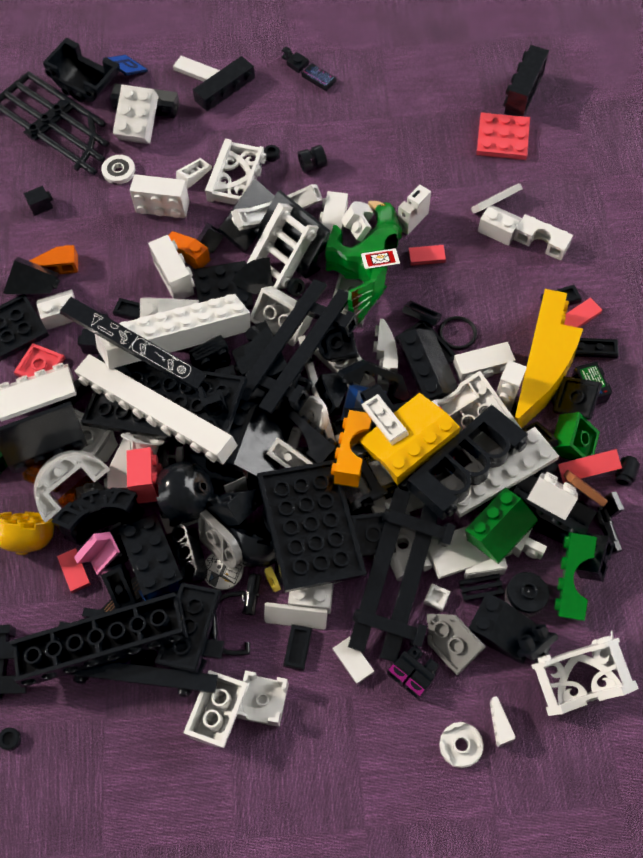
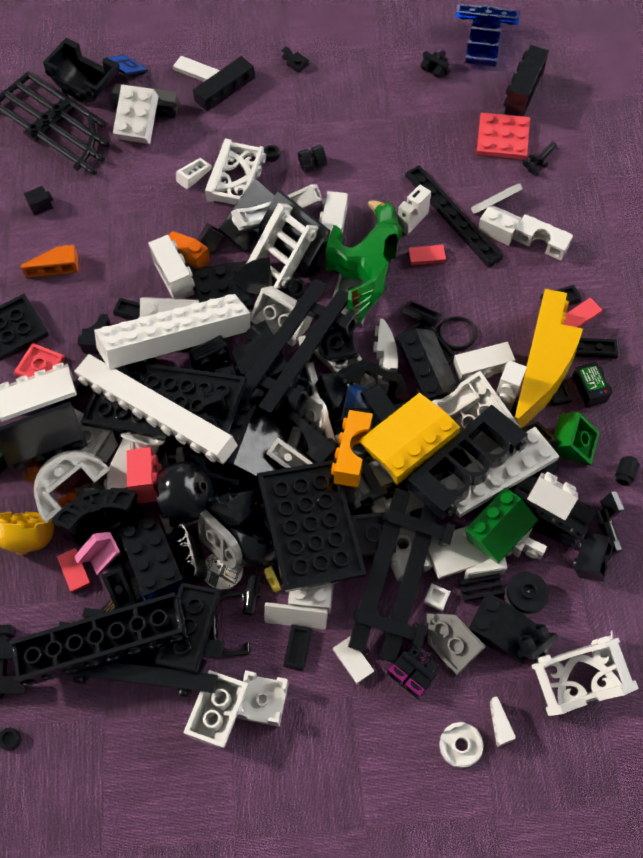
black slope [3,257,60,294] -> none
white slope [37,289,75,330] -> none
black tile [60,297,207,392] -> none
white tile [101,155,136,184] -> none
white brick [130,174,190,218] -> none
sticker [224,476,248,493] -> none
black tile [302,63,336,91] -> none
white arch [342,201,374,242] -> none
sticker [361,248,400,269] -> none
white tile [361,394,409,445] -> none
black plate [553,376,602,420] -> none
green arch [554,532,597,621] -> none
coral tile [558,449,622,483] -> none
nougat tile [564,470,608,507] -> none
none -> black tile [405,165,503,268]
none -> black hips [420,50,451,79]
none -> clear blue slope [456,4,520,67]
none -> black piece [522,142,557,176]

